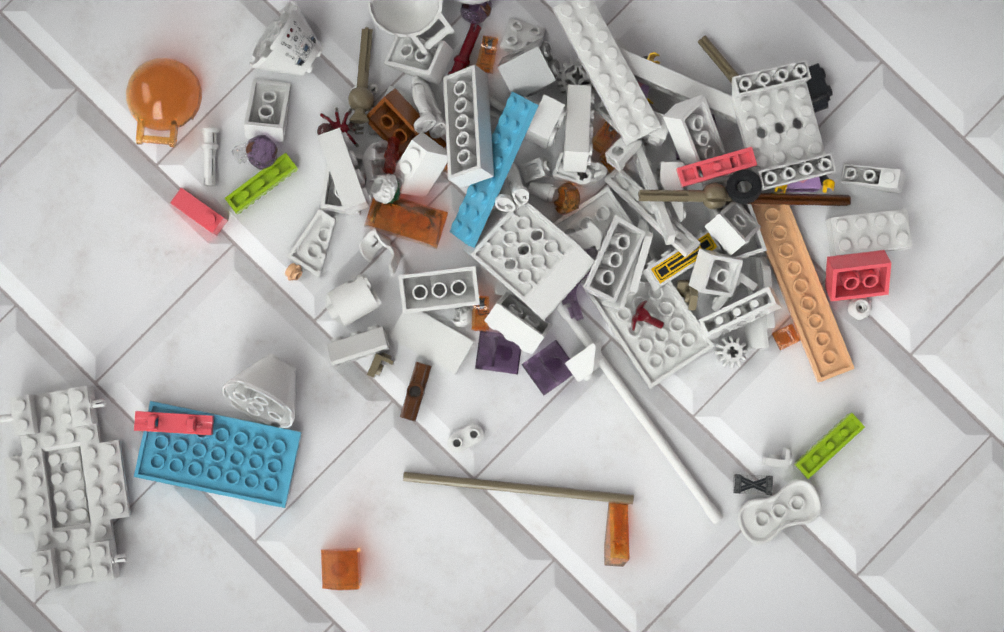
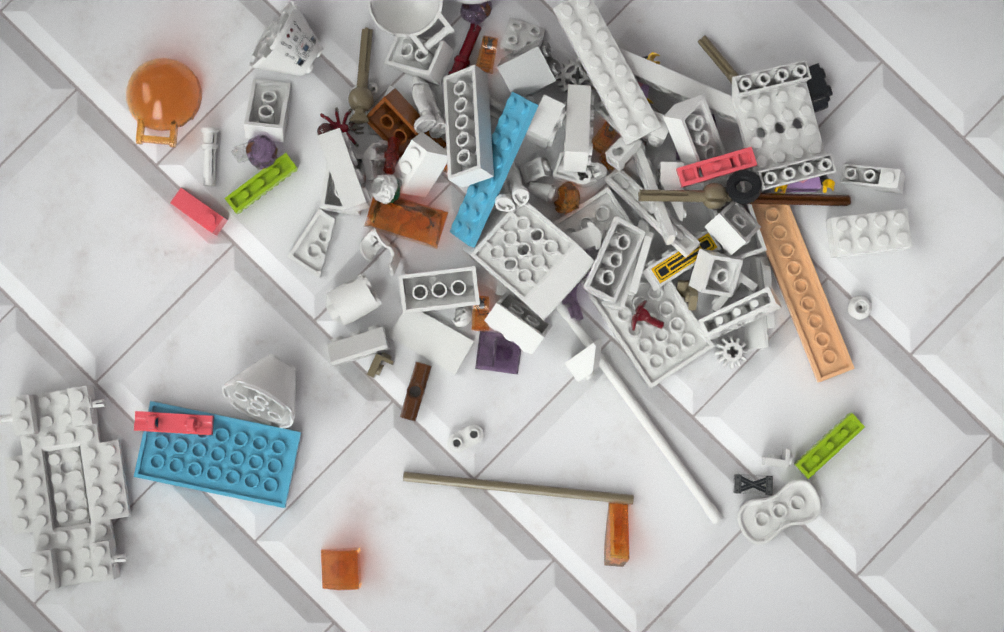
light nougat plate [285,263,302,281] -> none
clear purple slope [521,340,573,396] -> none
clear orange slope [772,323,800,350] -> none
coral brick [825,250,891,301] -> none

